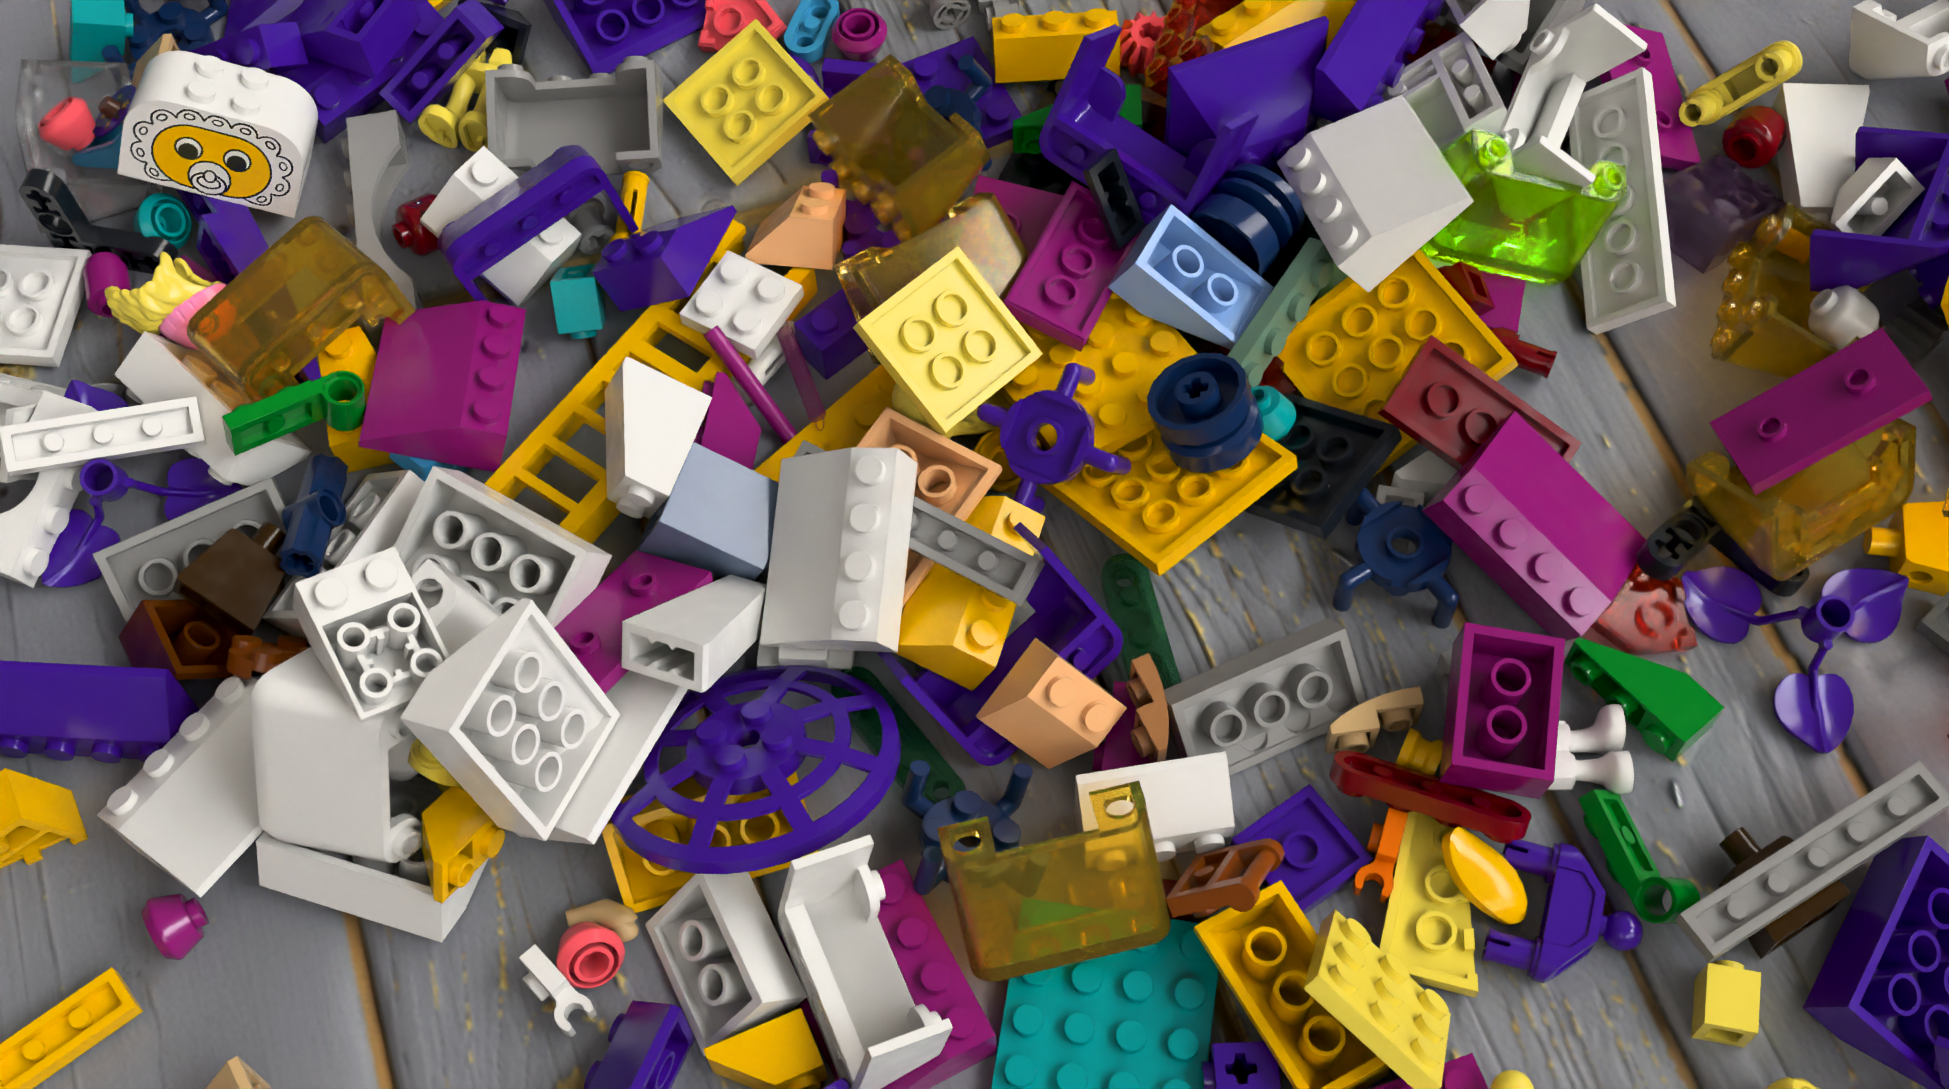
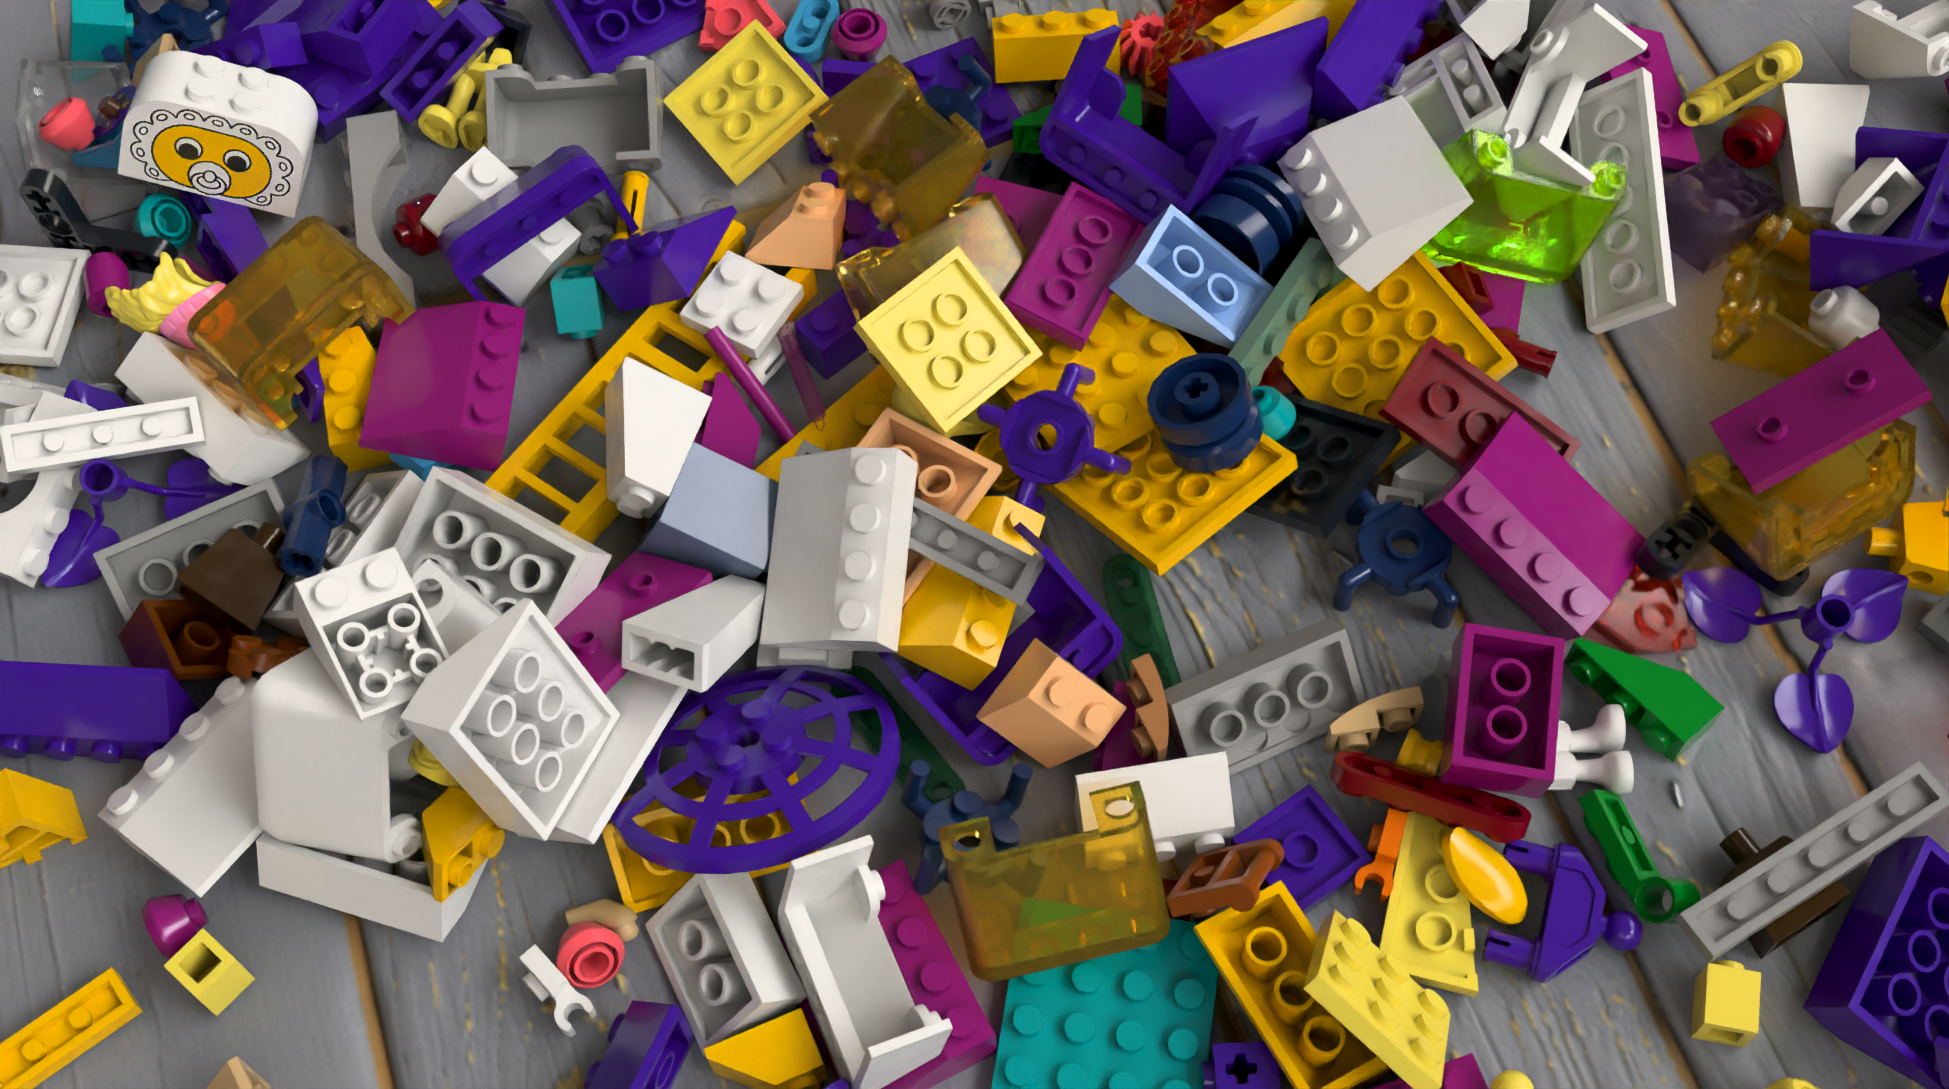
green plate [222,371,366,456] -> none
black slope [1082,148,1146,249] -> none
none -> light yellow brick [164,928,255,1016]

